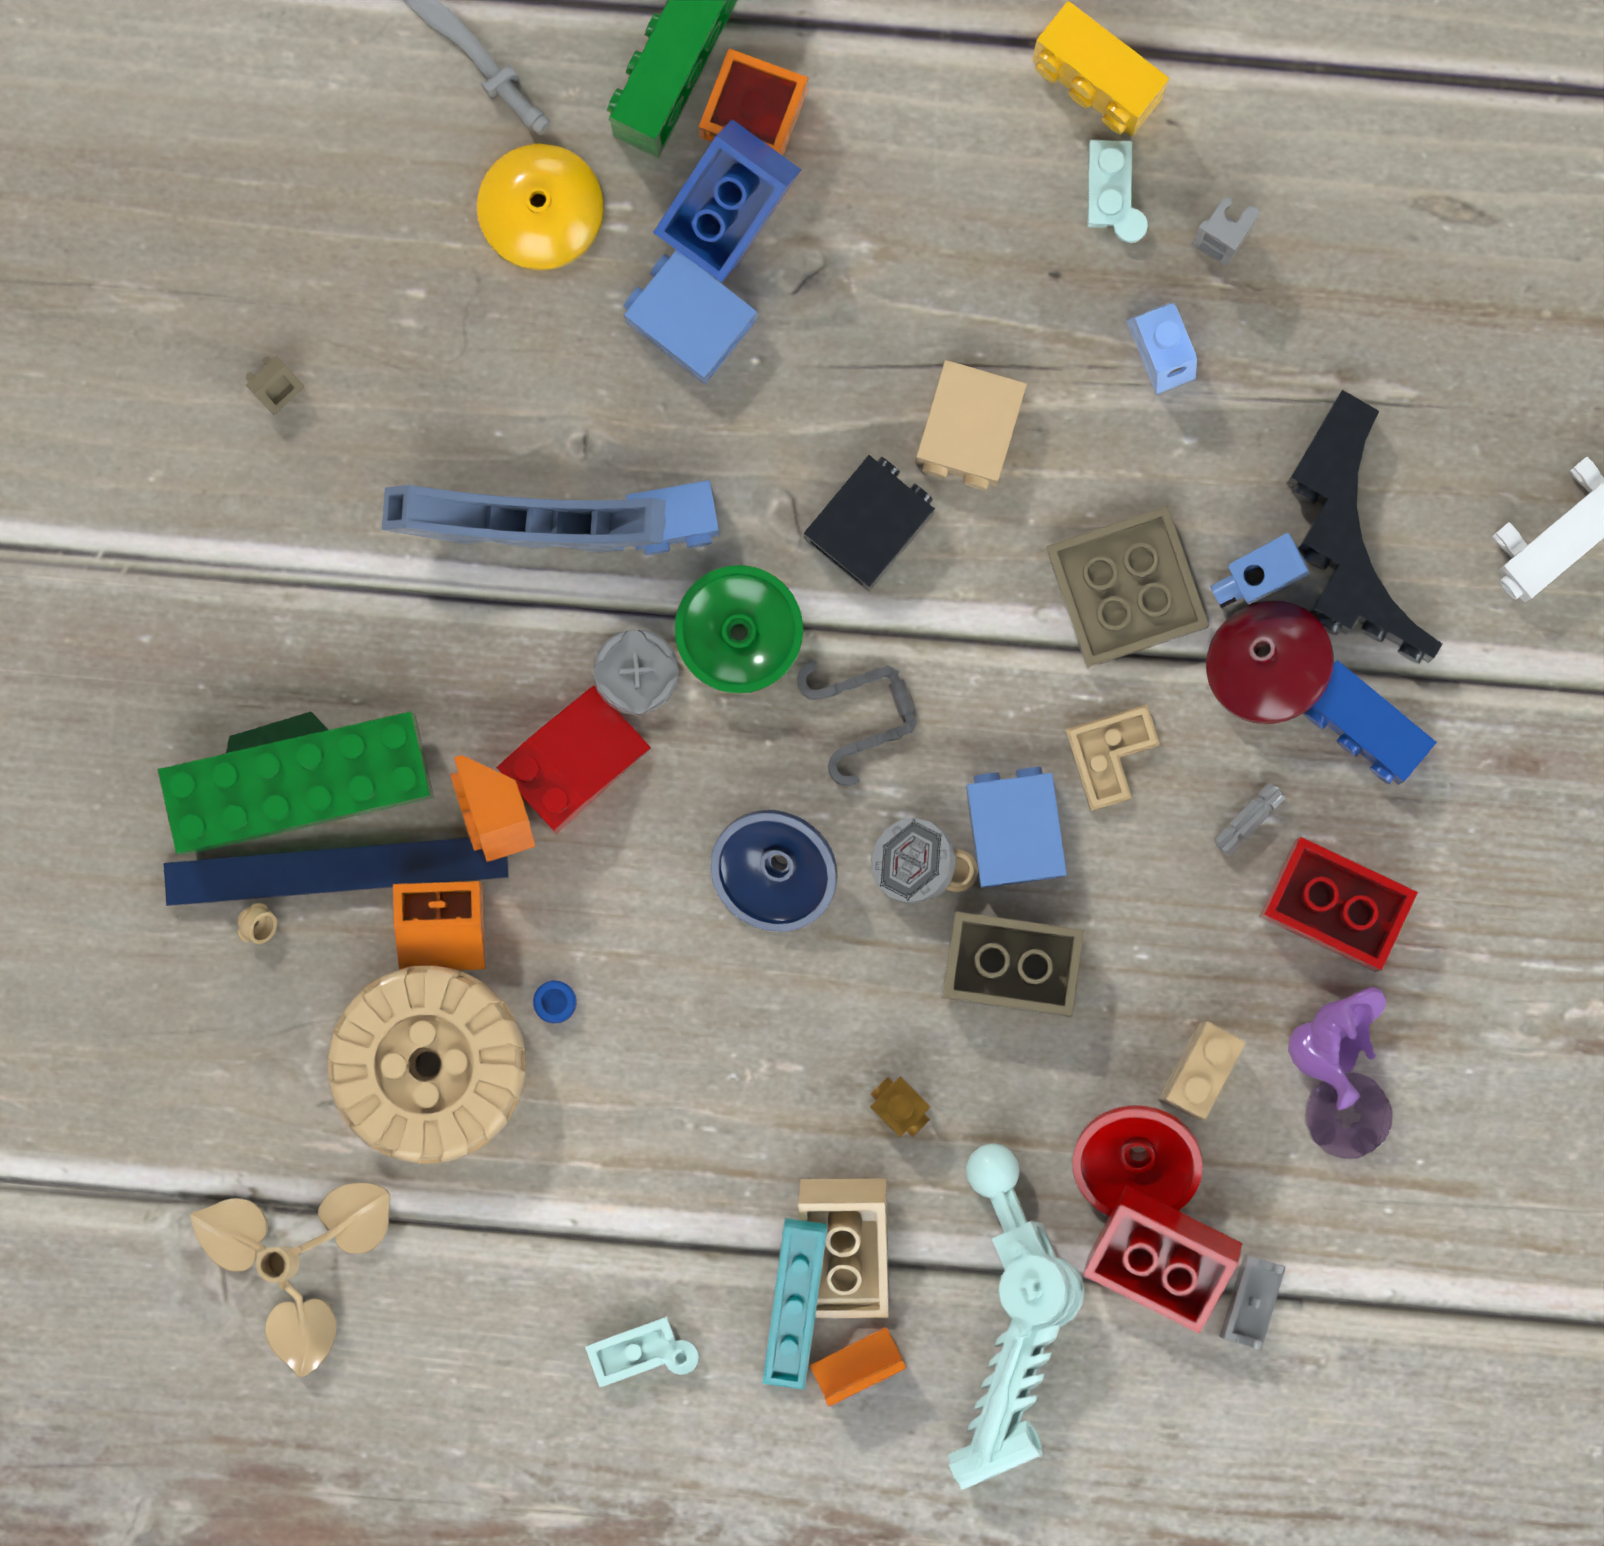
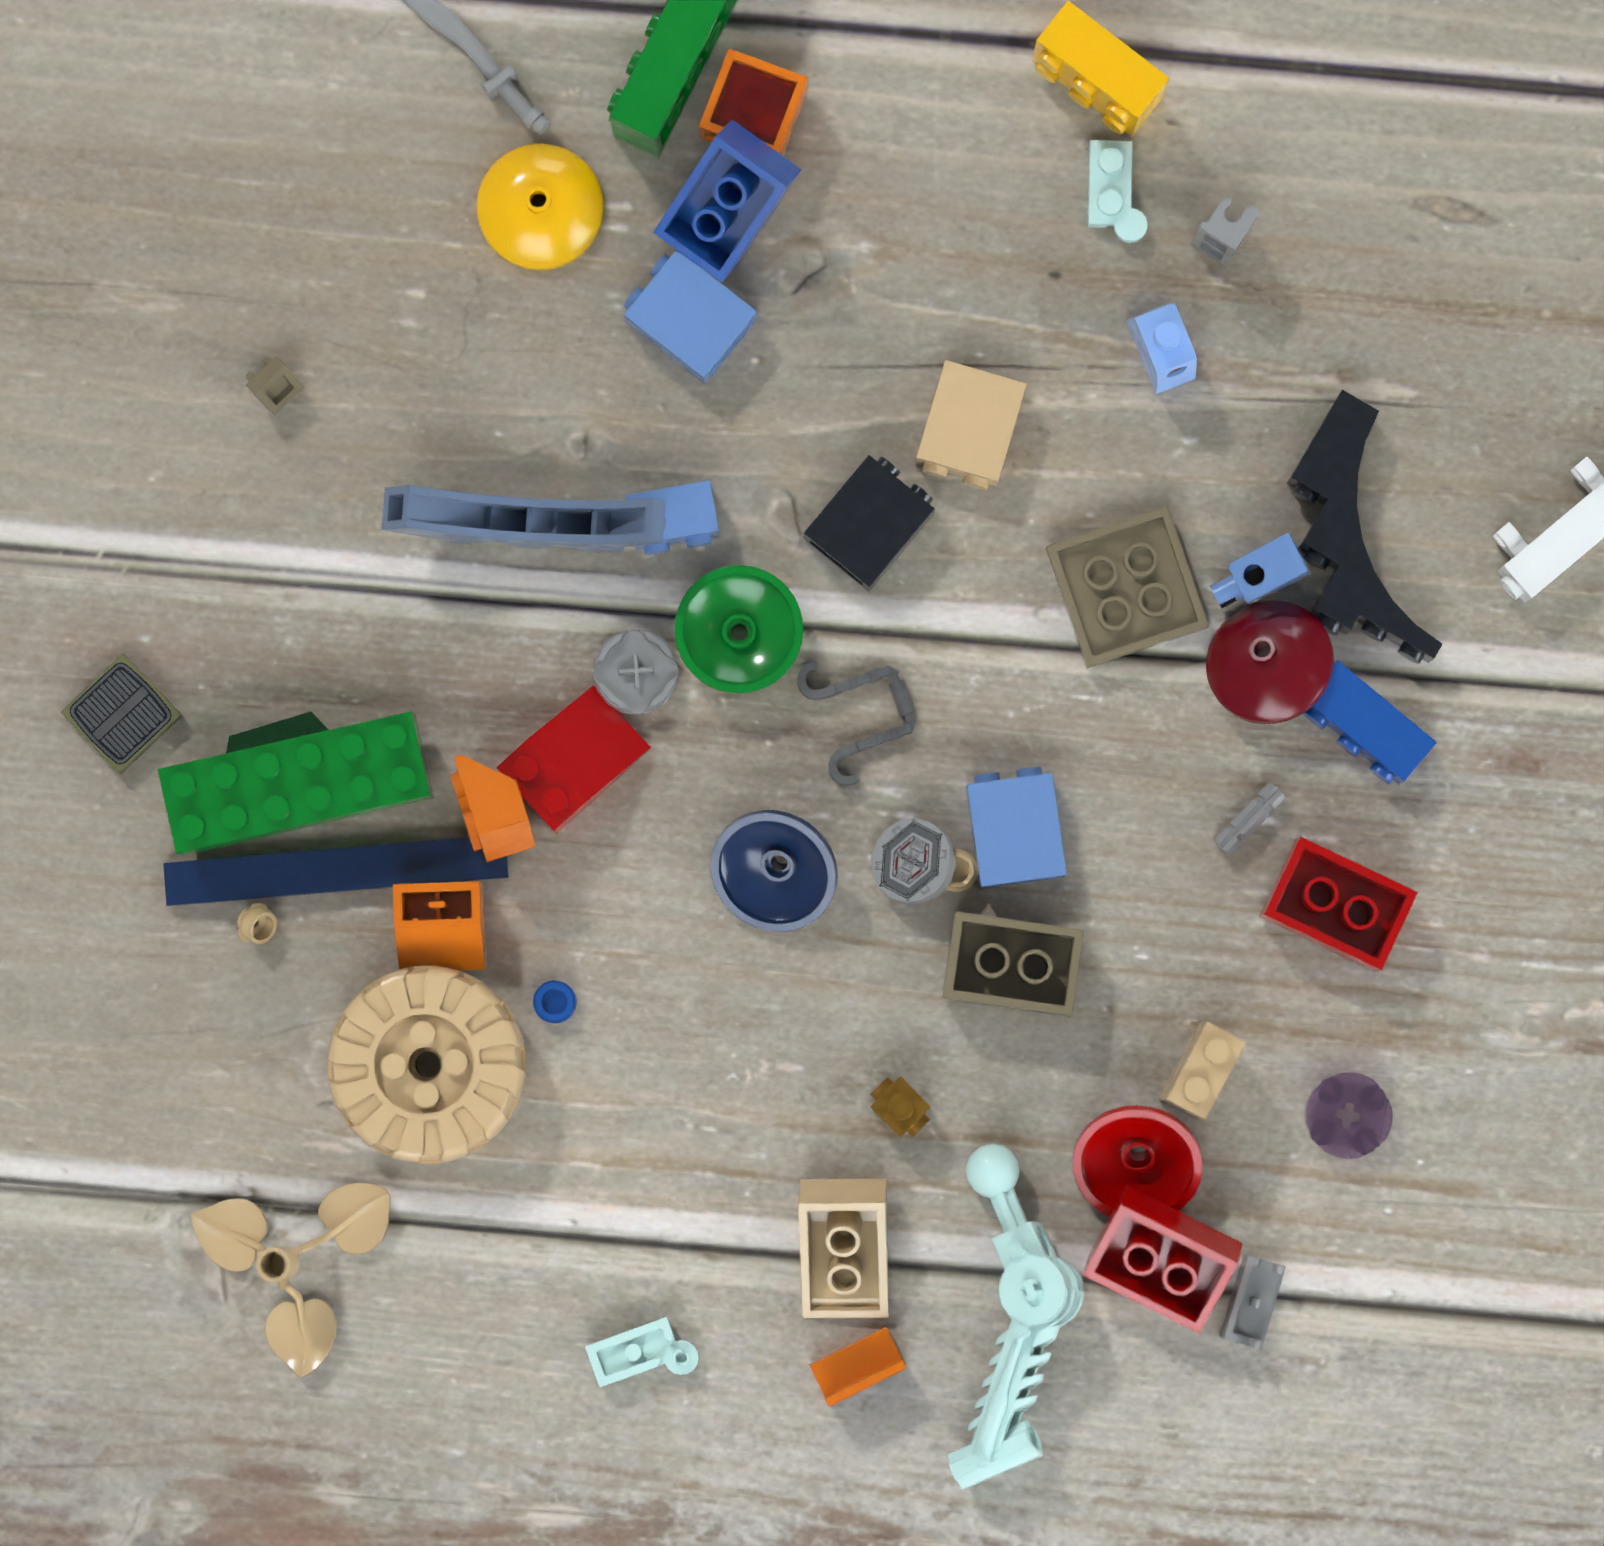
tile [762,1218,828,1390] -> none
tan tile [1065,704,1160,812] -> none
medium lavender piece [1288,987,1386,1110] -> none
none -> tile [61,653,183,774]

